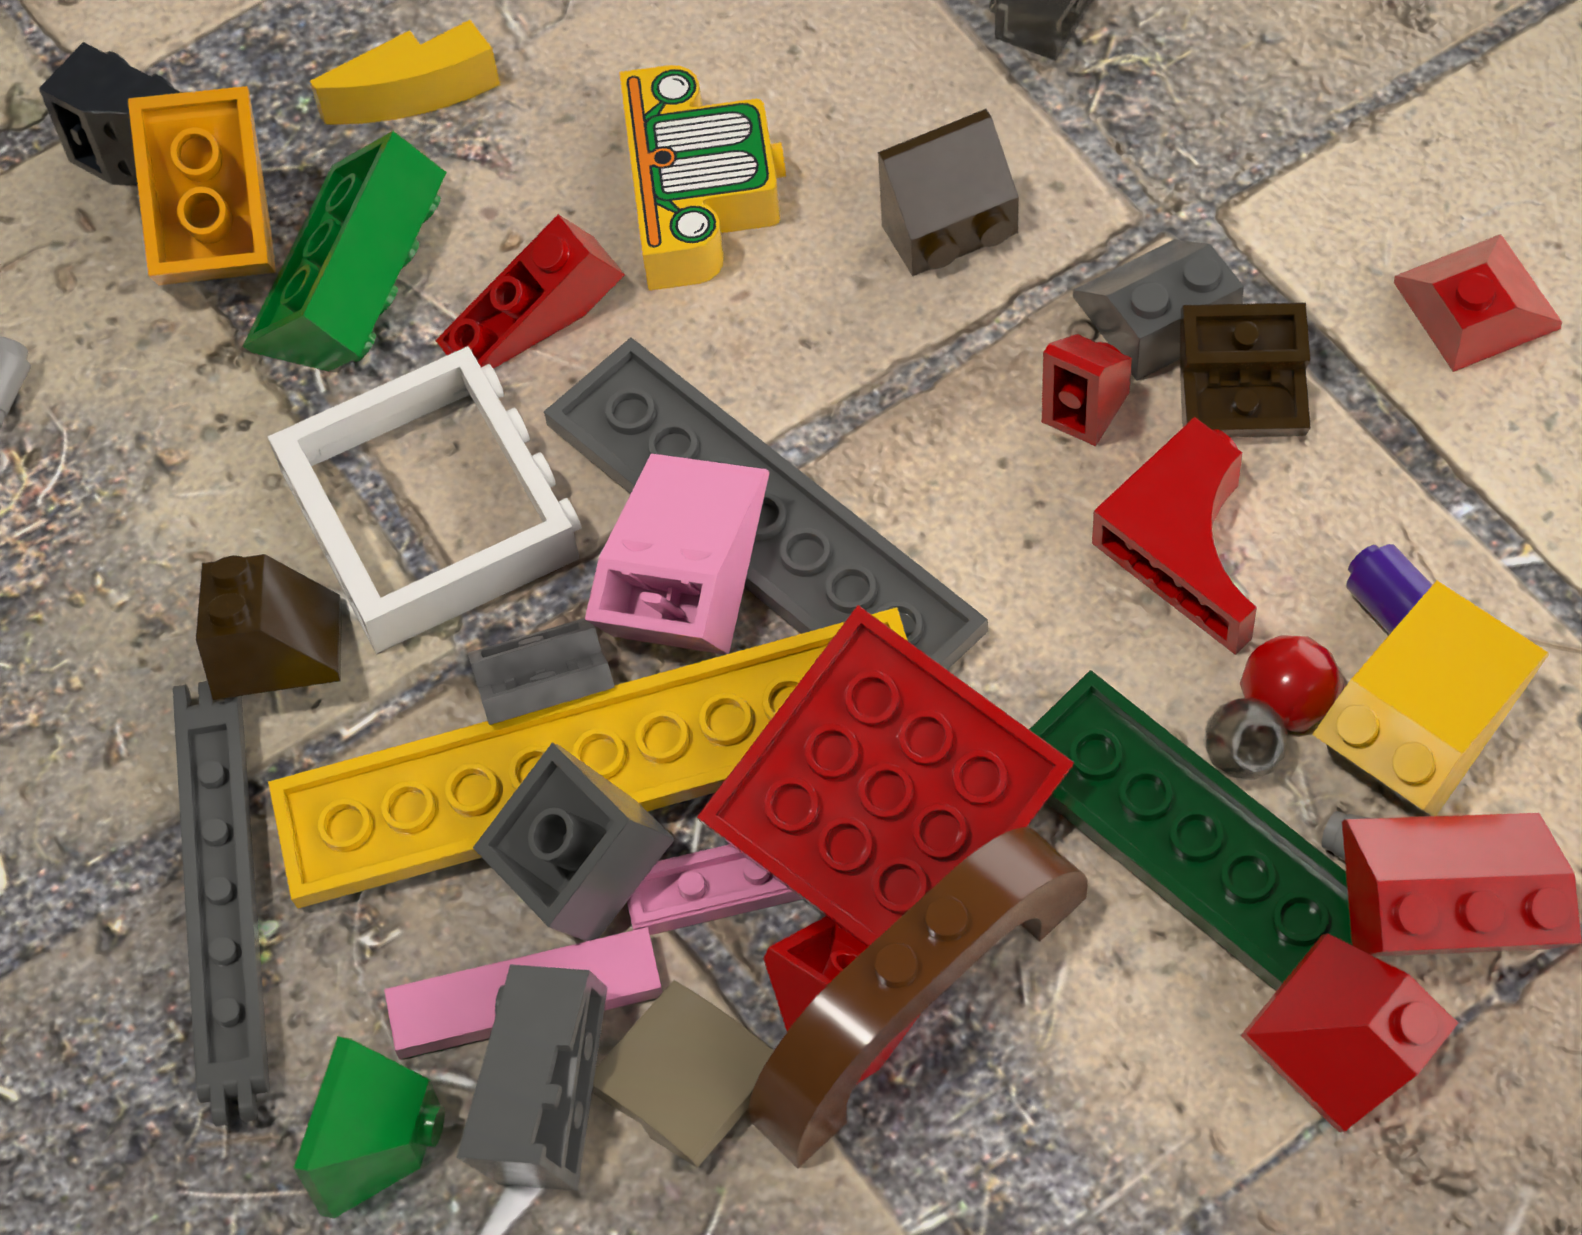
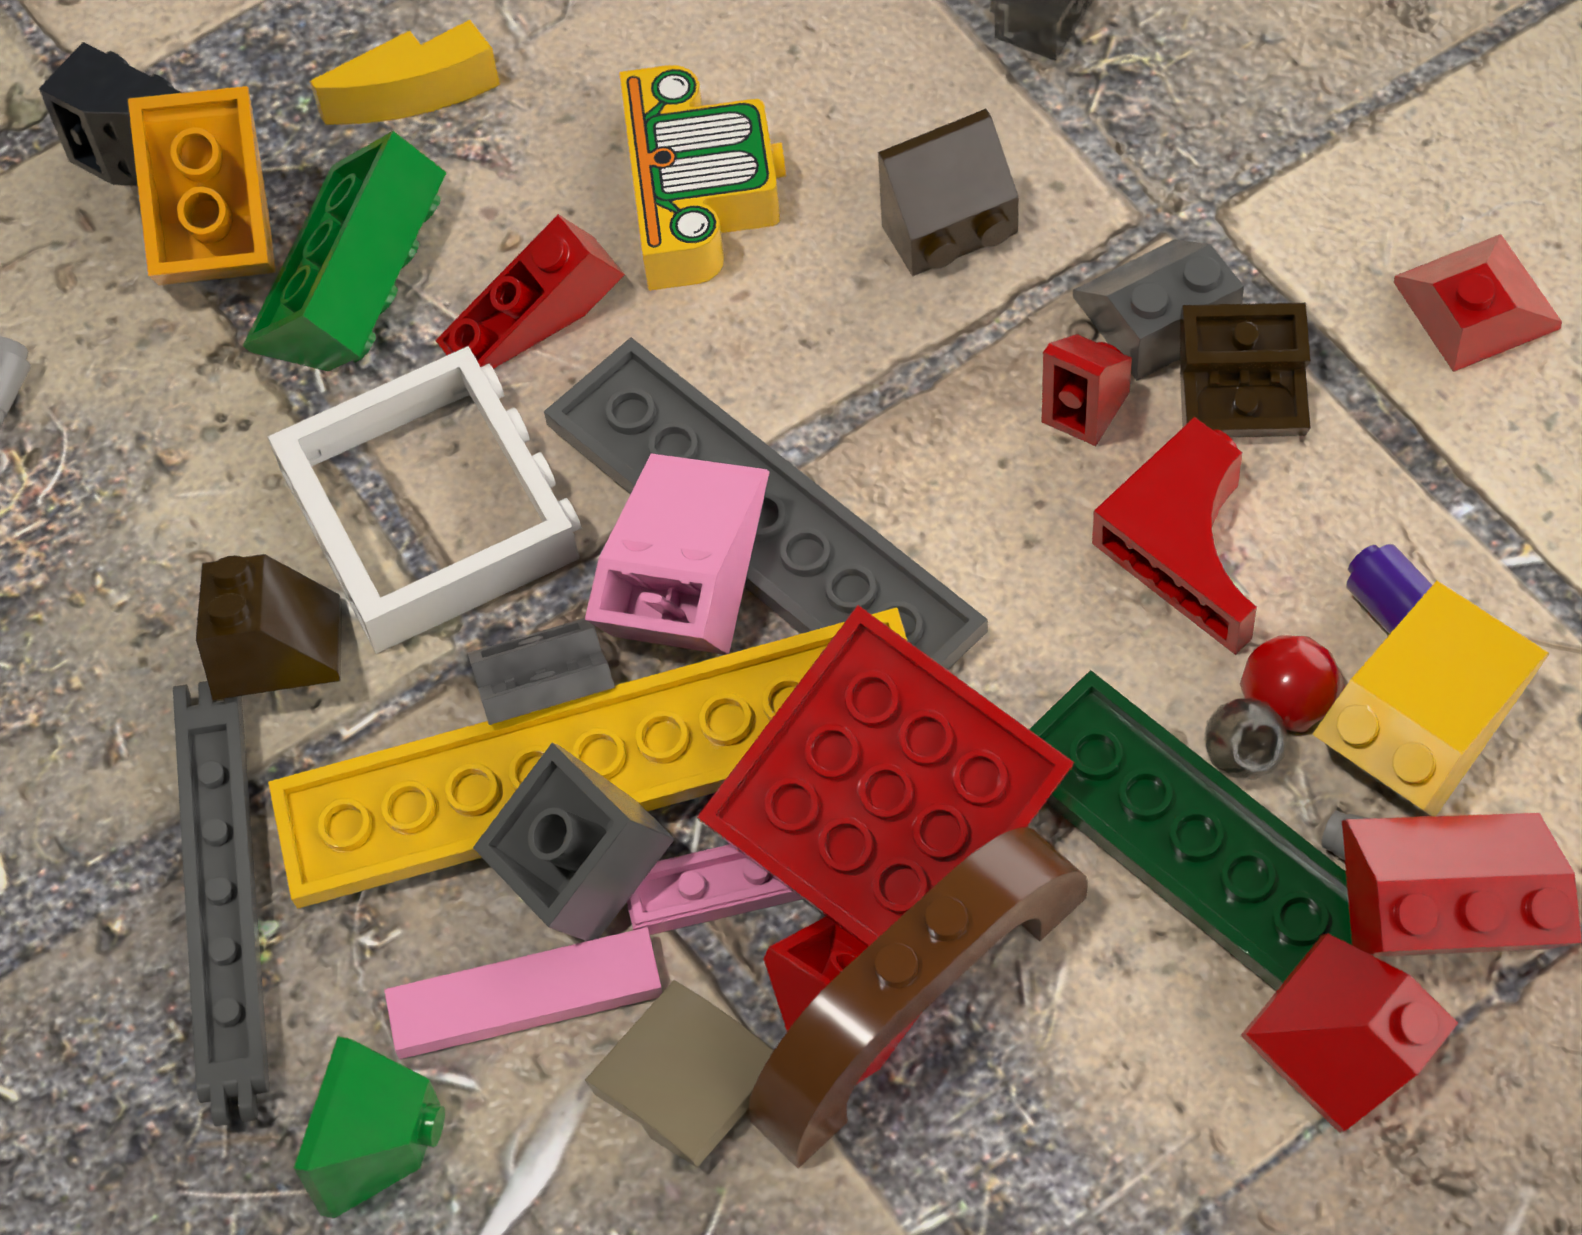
dark grey wedge [456,964,608,1191] -> none

